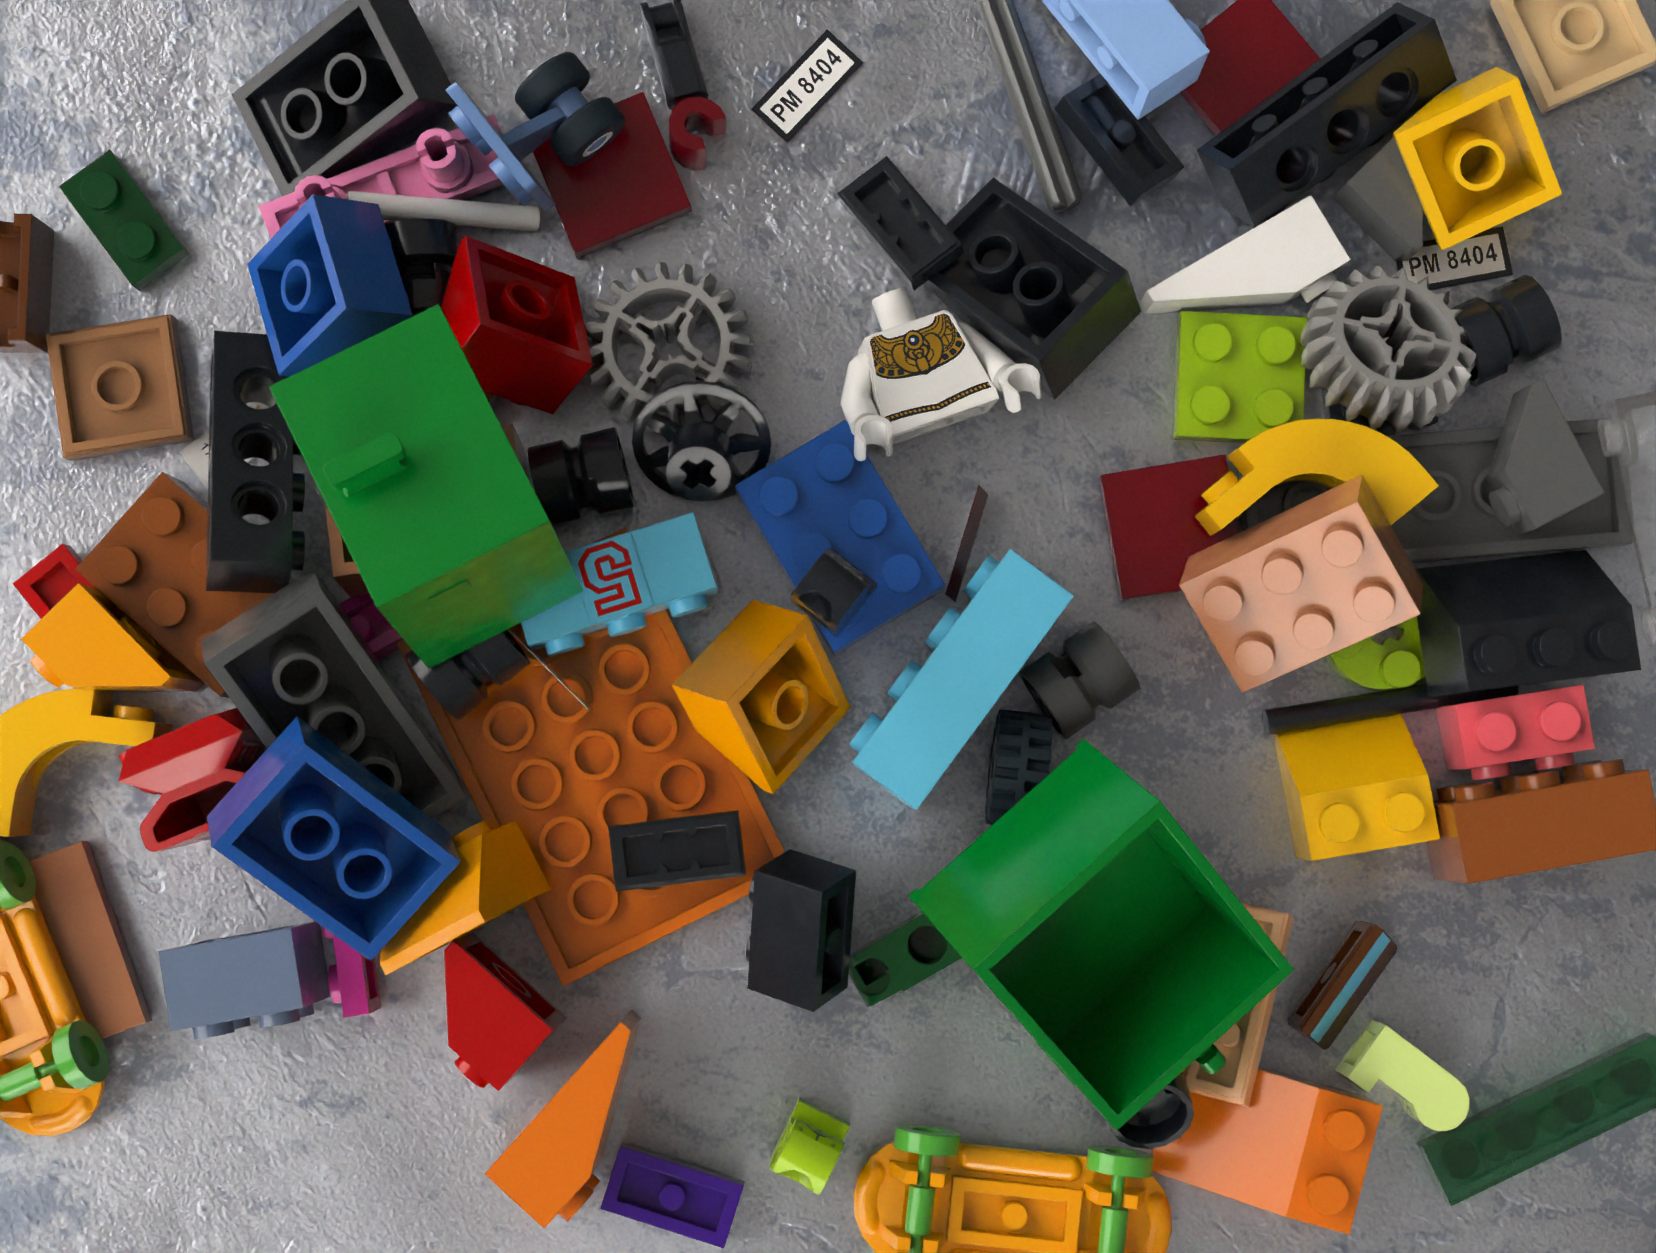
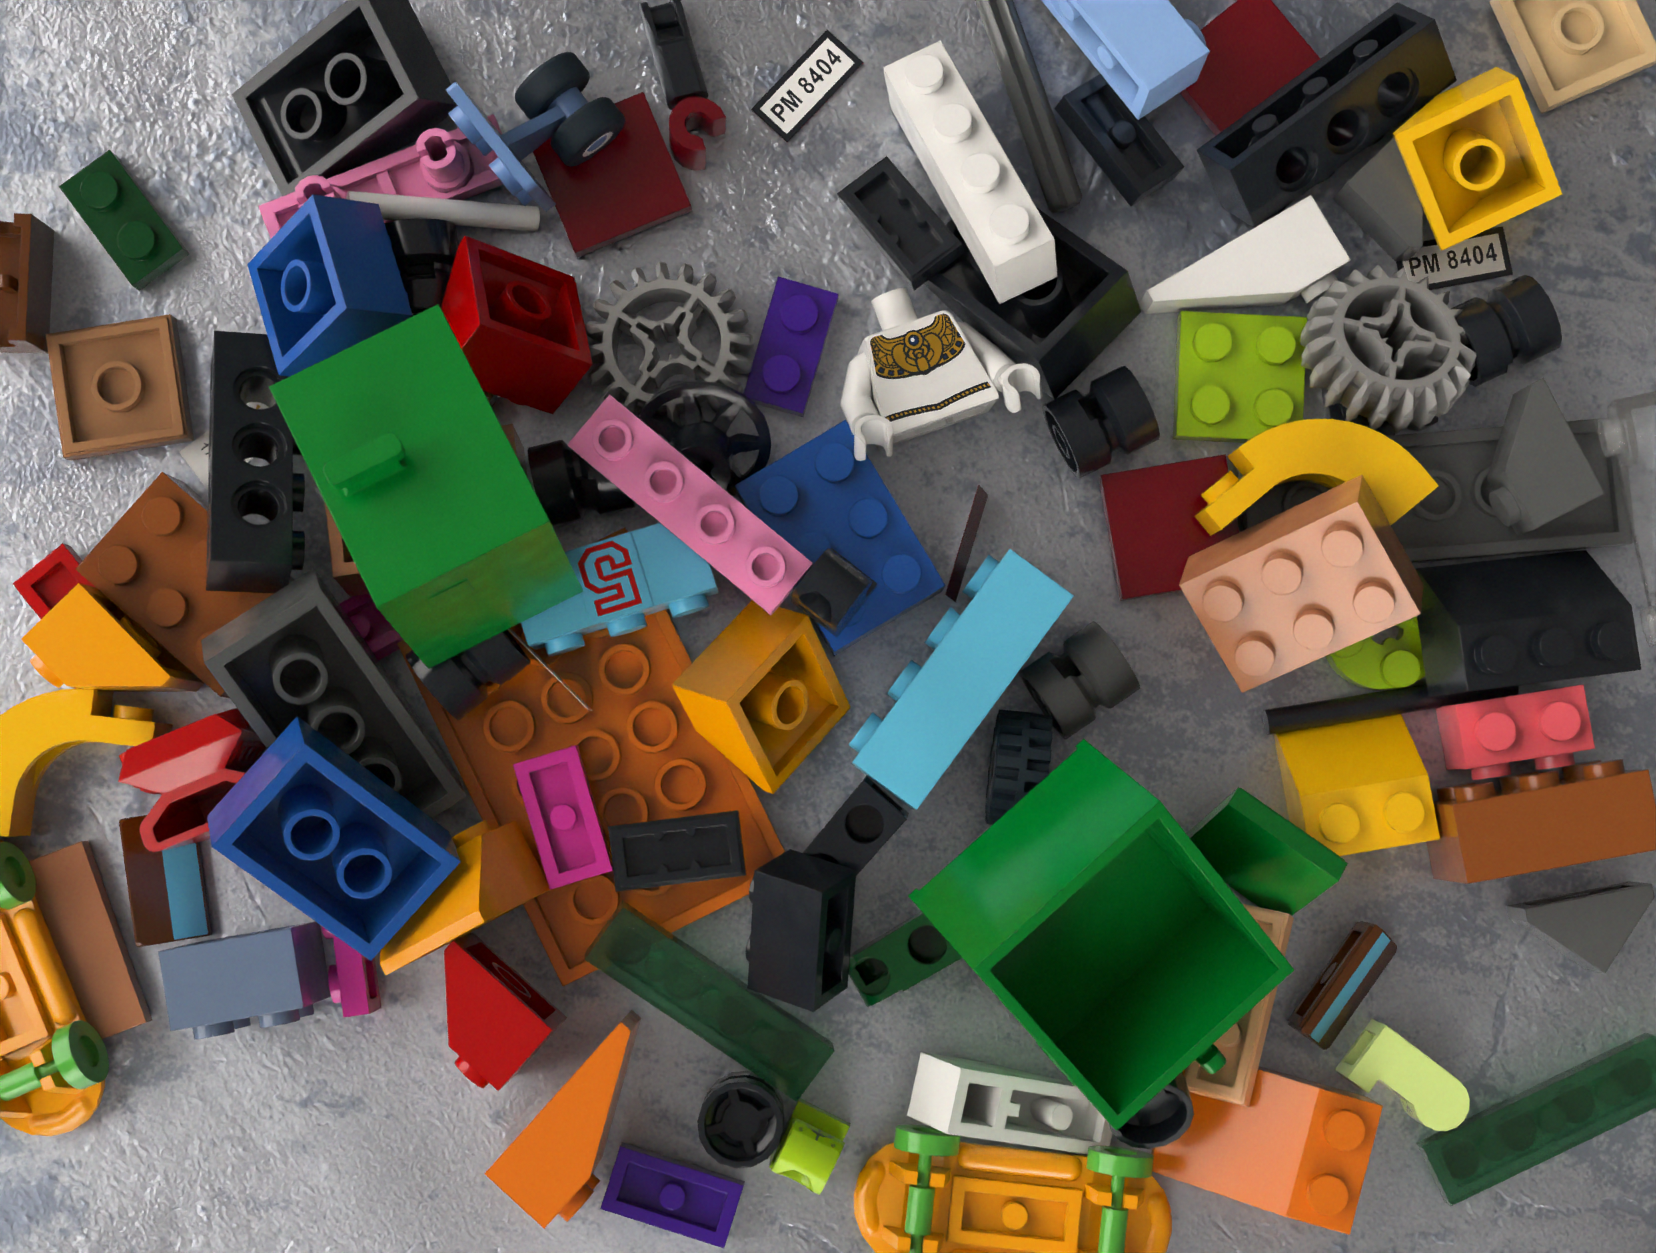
none -> reddish brown slope [119,815,212,947]
none -> dark pink plate [513,745,613,890]
none -> bright pink plate [567,394,813,616]
none -> clear green plate [585,901,835,1102]
none -> black wheel [697,1071,785,1169]
none -> dark purple plate [743,276,839,417]
none -> black leg [803,776,909,876]
none -> white brick [883,40,1057,304]
none -> white slope [907,1052,1112,1154]
none -> black wheel [1042,366,1160,479]
none -> green tile [1187,787,1348,916]
none -> dark grey slope [1506,881,1655,974]

